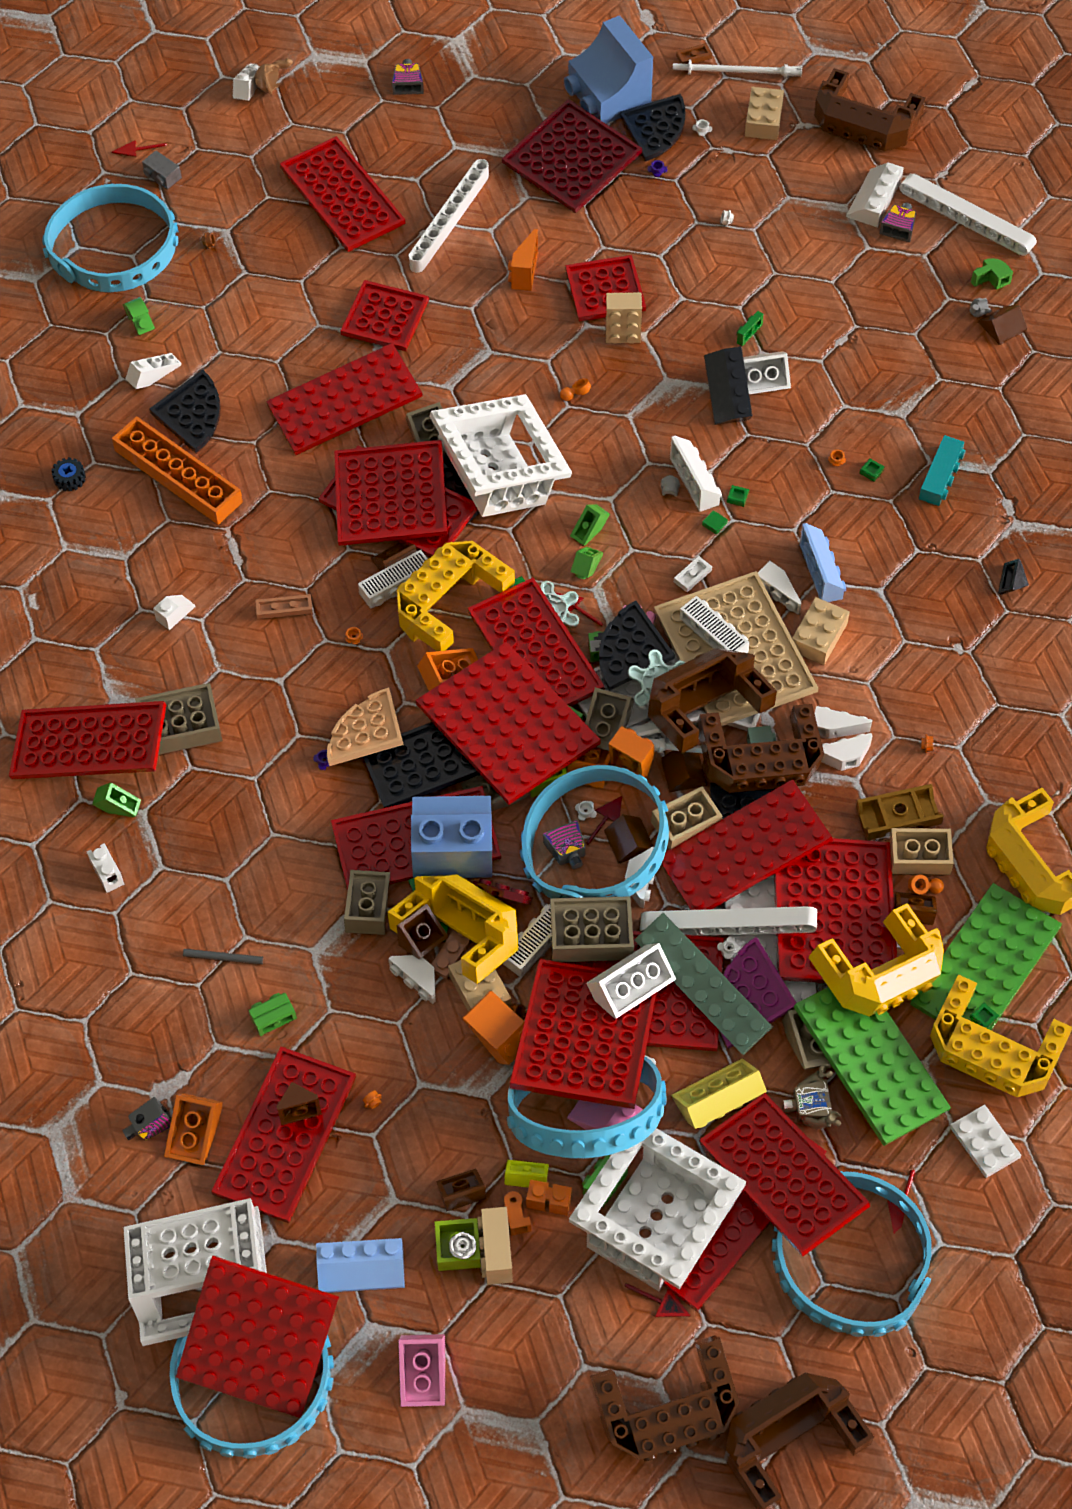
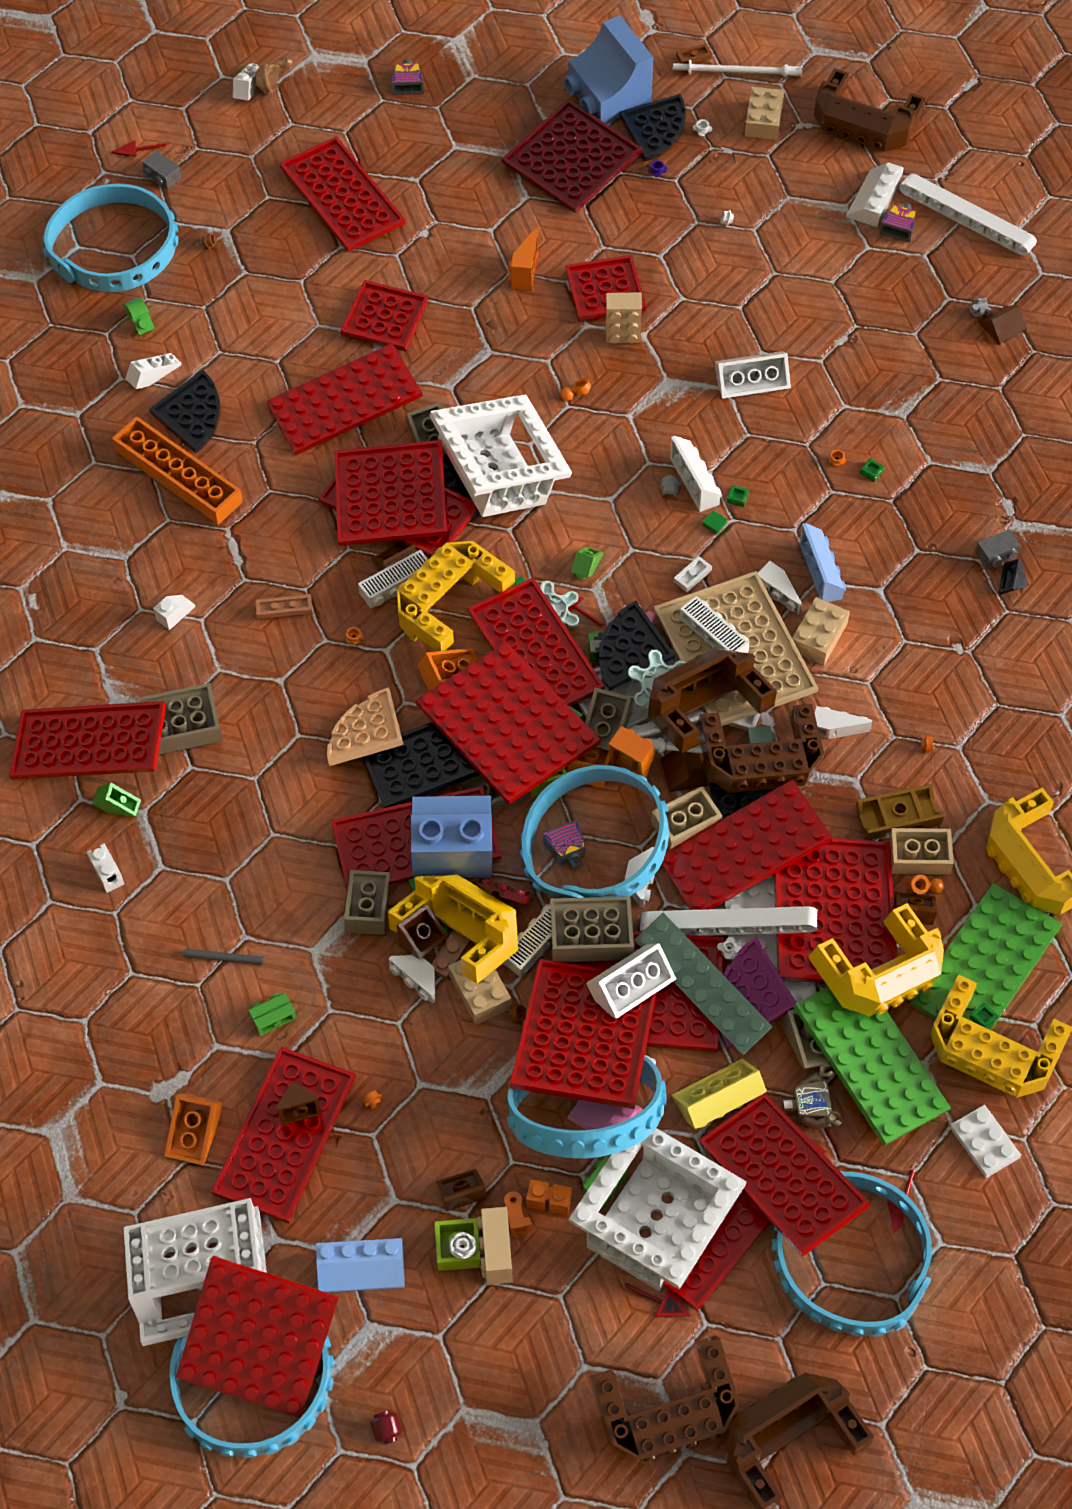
black wheel [52,457,86,492] -> none
dark grey torso [122,1097,172,1140] -> none
dark purple plate [313,750,329,770] -> none
bright pink slope [399,1334,445,1407] -> none
white beam [409,159,489,273] -> none
orange slope [462,991,524,1065] -> none
neon yellow slope [504,1160,549,1188] -> none
bright green slope [570,504,610,546] -> none
white plate [575,801,597,821] -> none
dark red piece [586,796,622,845] -> none
reddish brown slope [604,814,653,864] -> none
black slope [704,346,752,425] -> none
green plate [736,311,764,346] -> none
white slope [821,733,872,771] -> none
teal brick [919,435,966,506] -> none
bright green brick [971,258,1013,290] -> none
none -> dark red head [370,1409,402,1445]
none -> flat silver brick [975,529,1021,569]

